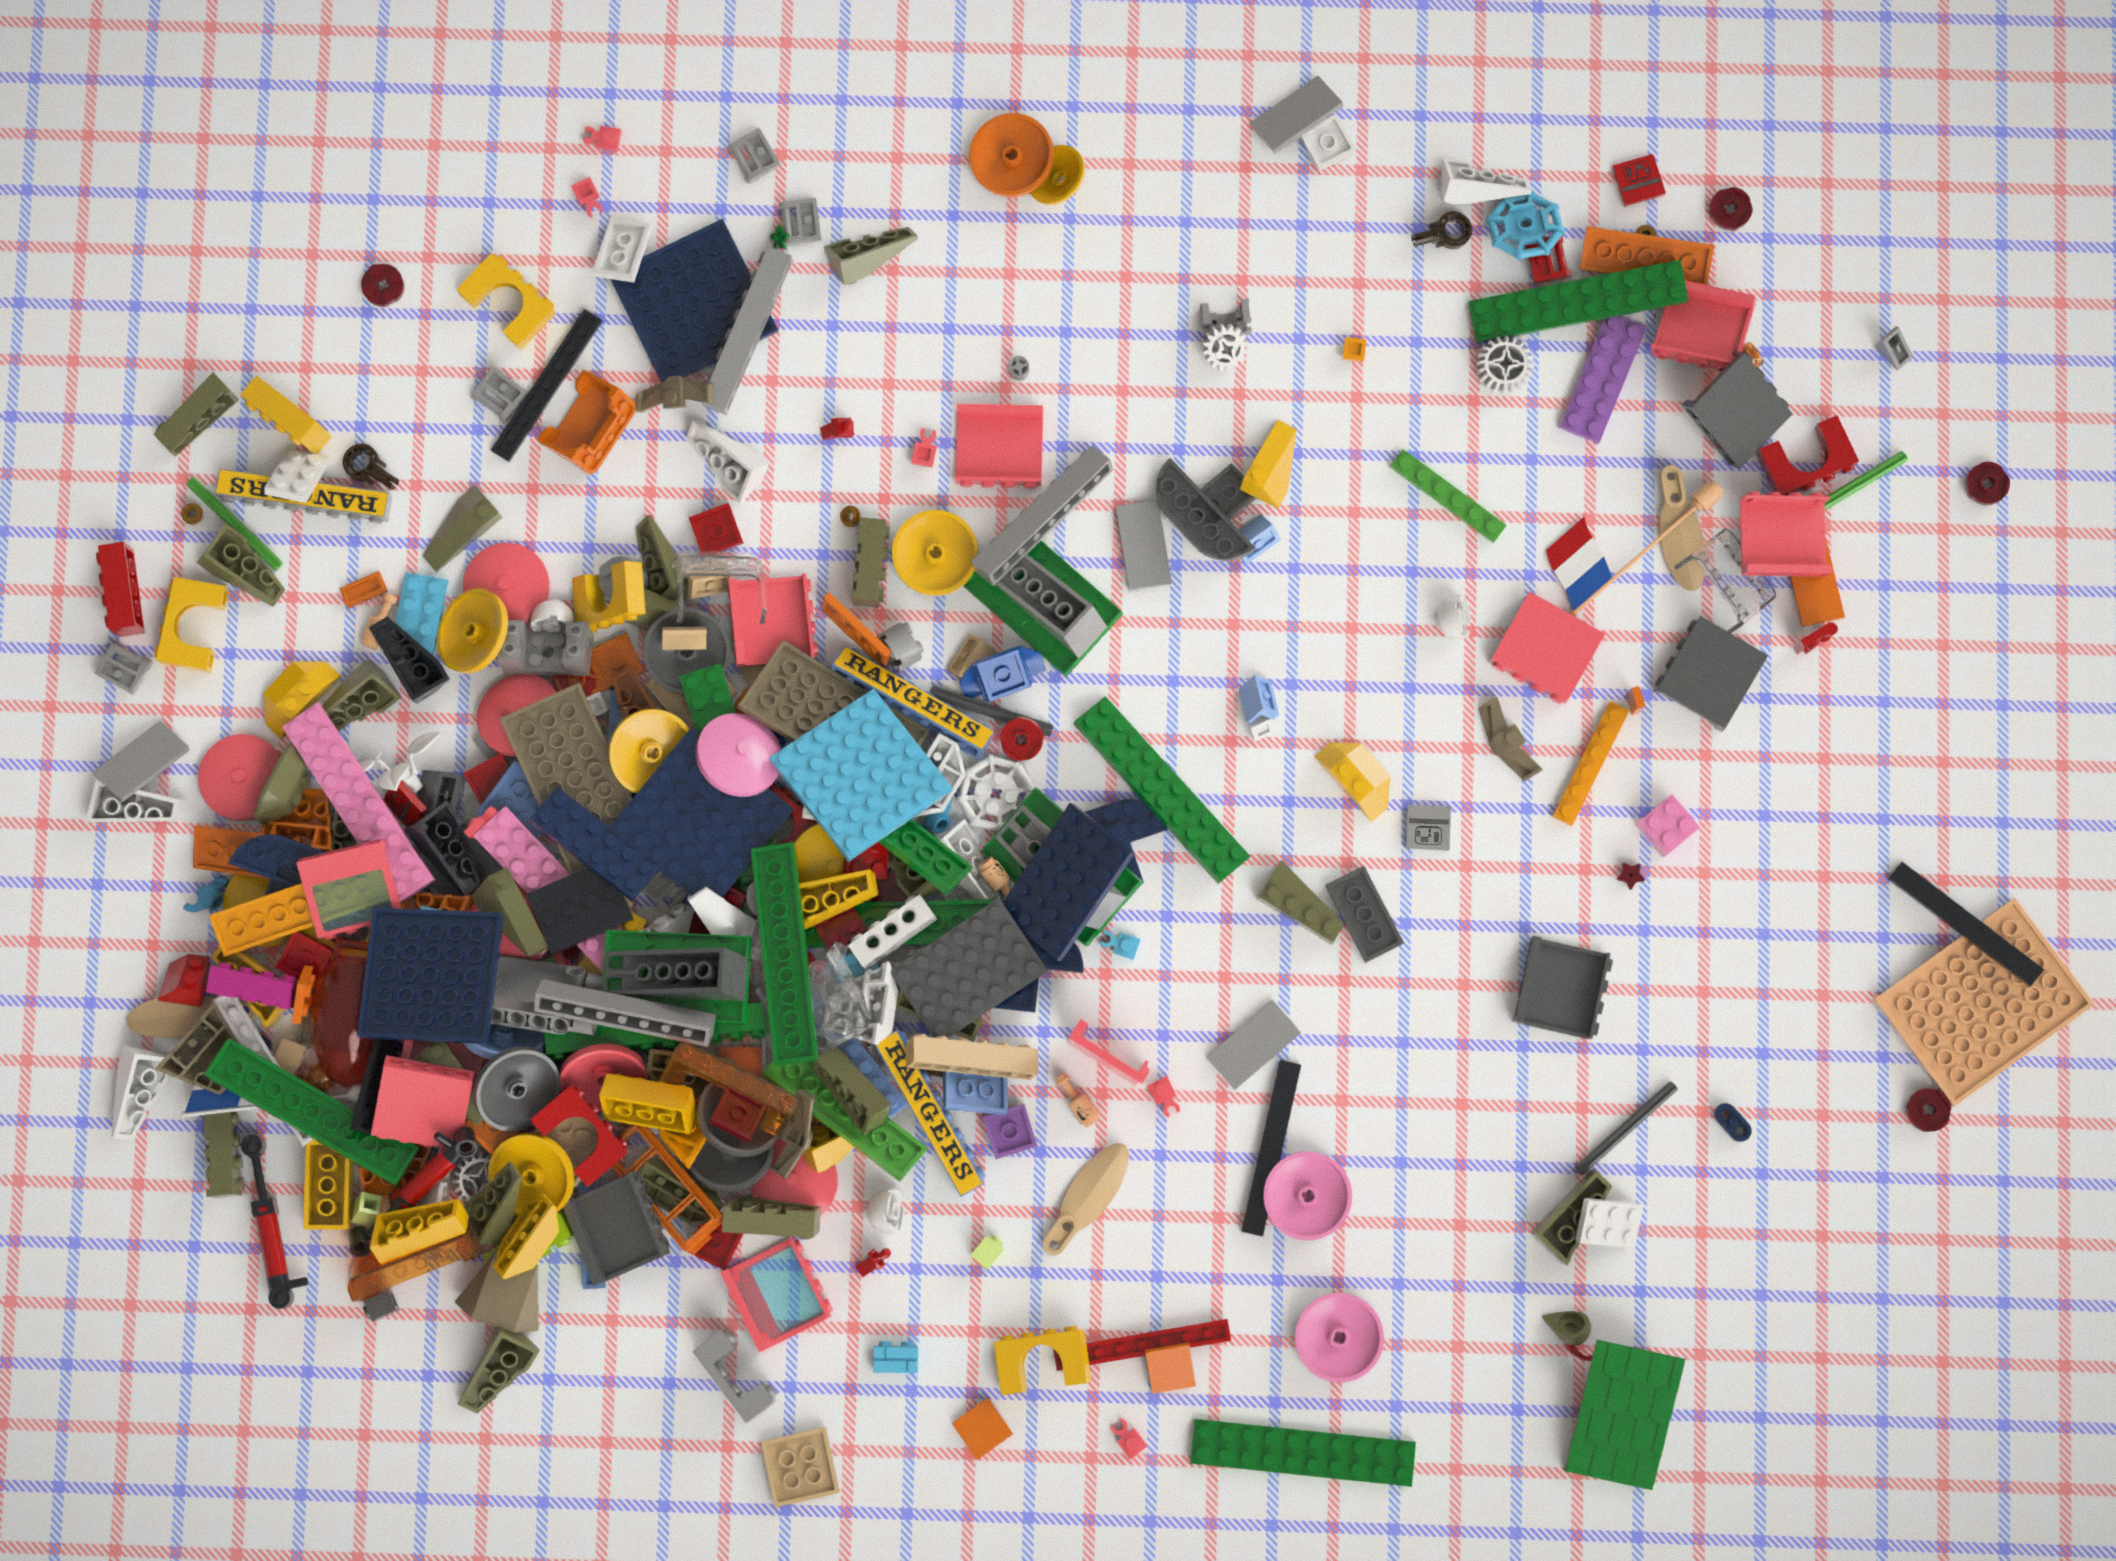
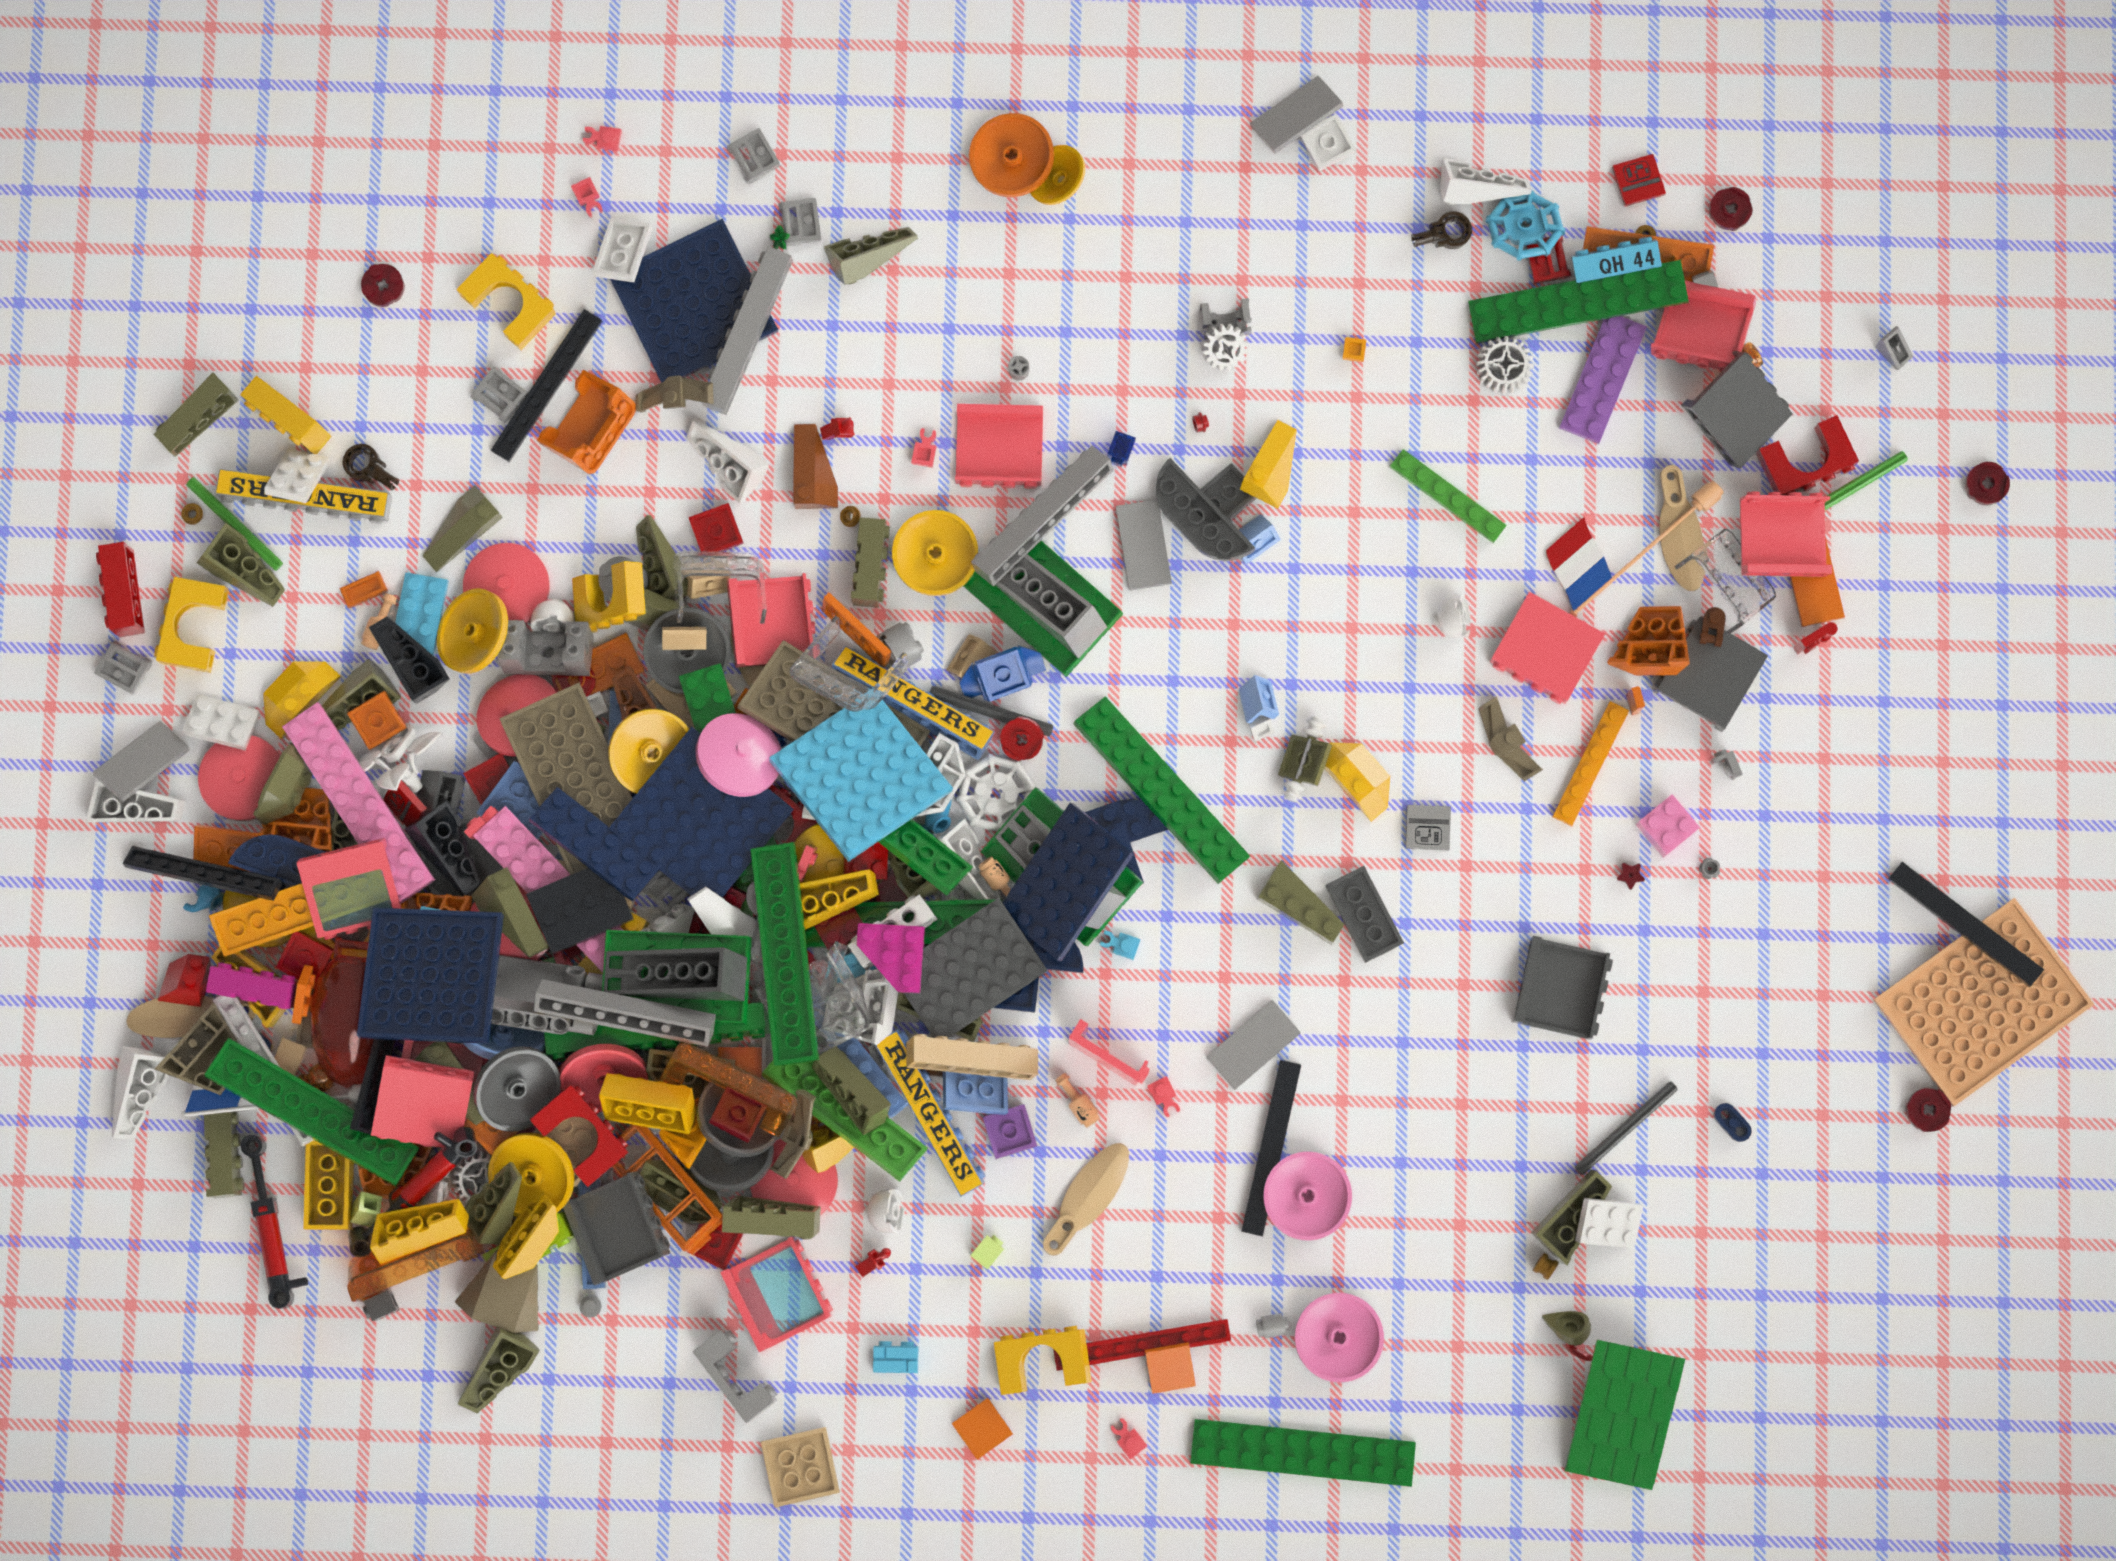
none -> black tile [122,846,283,901]
none -> white plate [182,694,260,751]
none -> orange tile [347,691,407,750]
none -> white plate [381,724,417,763]
none -> light grey plate [579,1295,602,1318]
none -> clear windscreen [790,616,908,712]
none -> dark orange wedge [793,424,838,509]
none -> coral plate [798,844,818,883]
none -> dark pink plate [857,923,925,993]
none -> clear blue brick [1107,431,1136,467]
none -> red plate [1192,412,1209,433]
none -> light grey brick [1256,1313,1289,1338]
none -> olive plate [1278,717,1332,803]
none -> pearl gold wheel [1532,1252,1559,1280]
none -> medium azure brick [1571,237,1662,283]
none -> orange wedge [1607,606,1690,676]
none -> light grey slope [1692,270,1718,287]
none -> reddish brown plate [1699,607,1726,647]
none -> light grey plate [1699,858,1720,879]
none -> light grey bracket [1710,749,1743,780]

